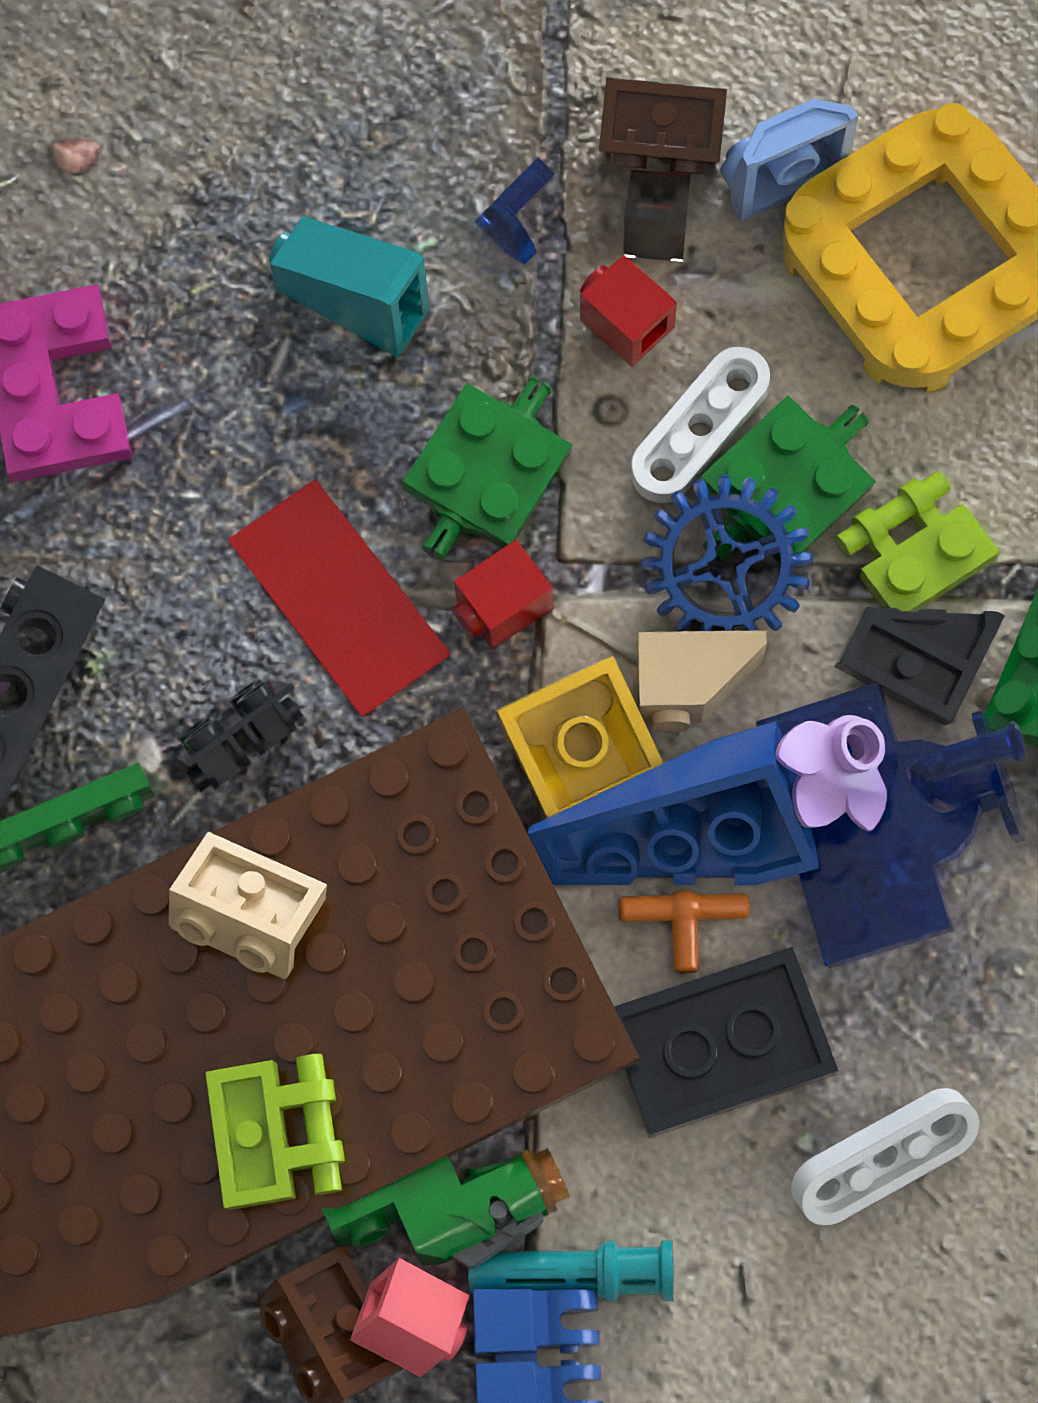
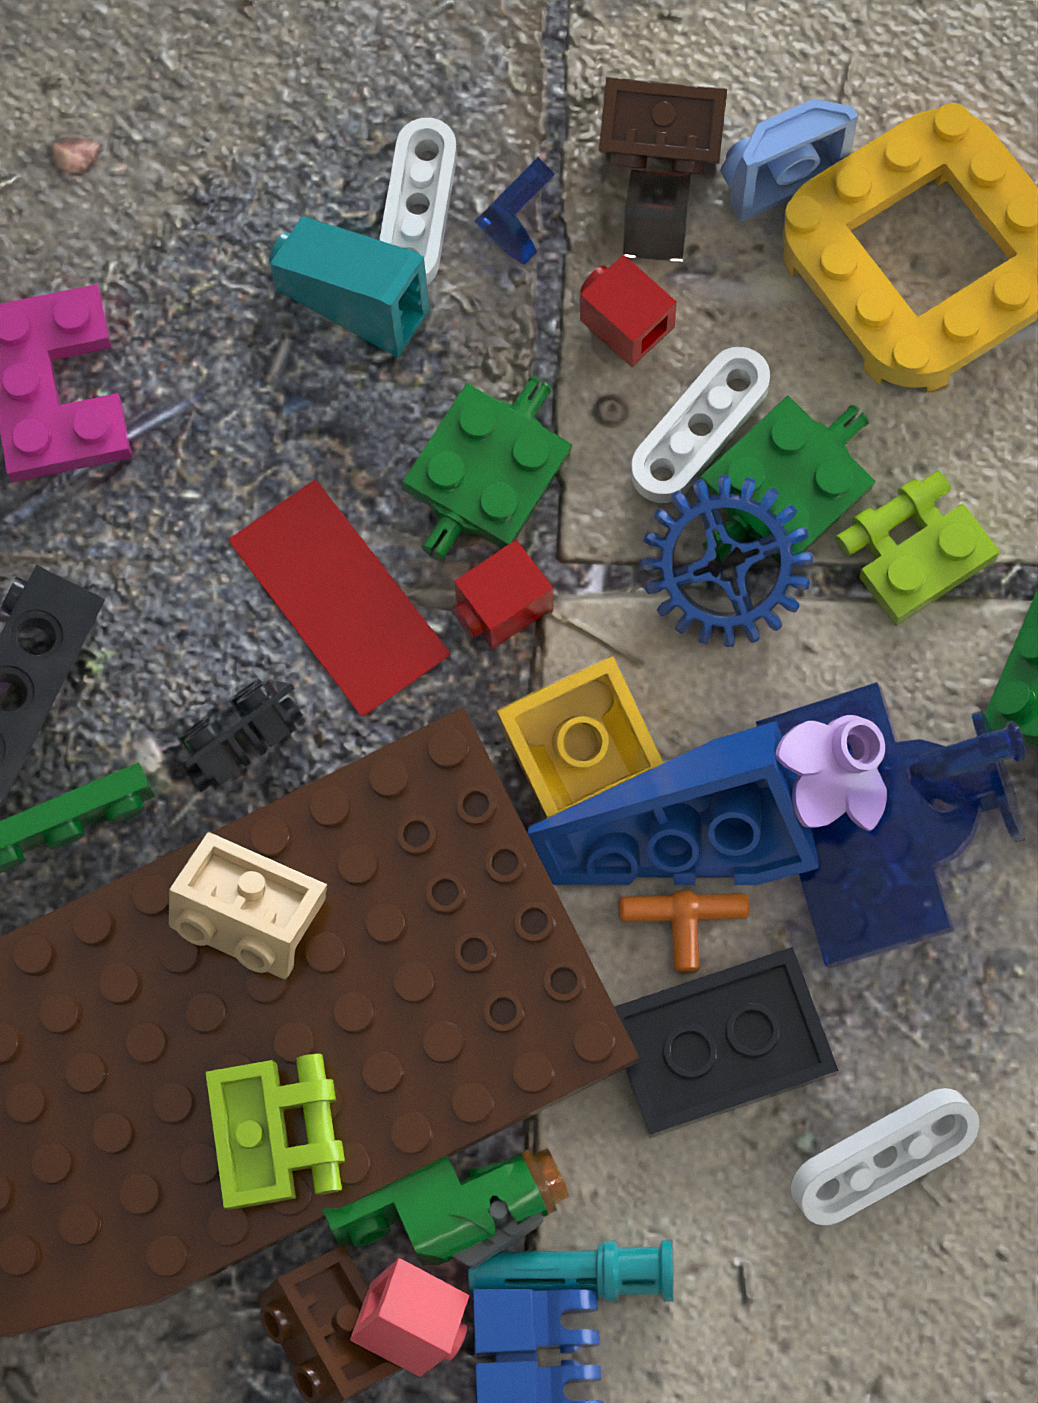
tan slope [637,630,767,732] -> none
black wing [834,607,1005,726] -> none
none -> white plate [380,118,457,285]

